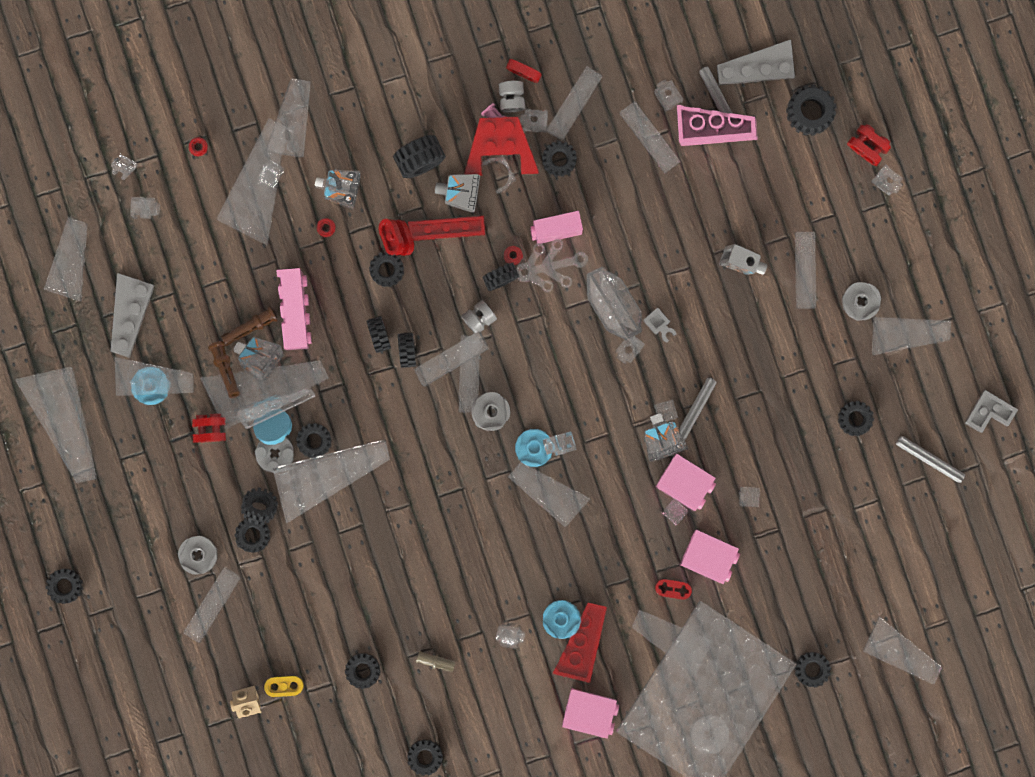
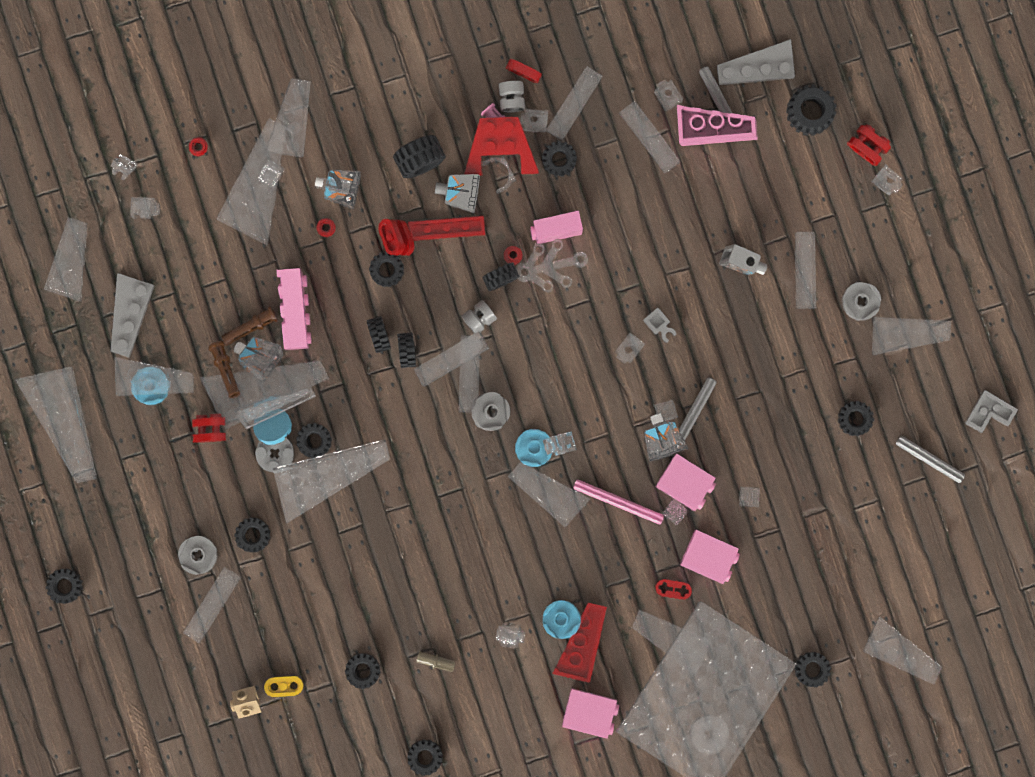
black tyre [241,487,278,525] -> none
clear wedge [587,267,642,340] -> none
none -> bright pink axle [573,480,664,524]

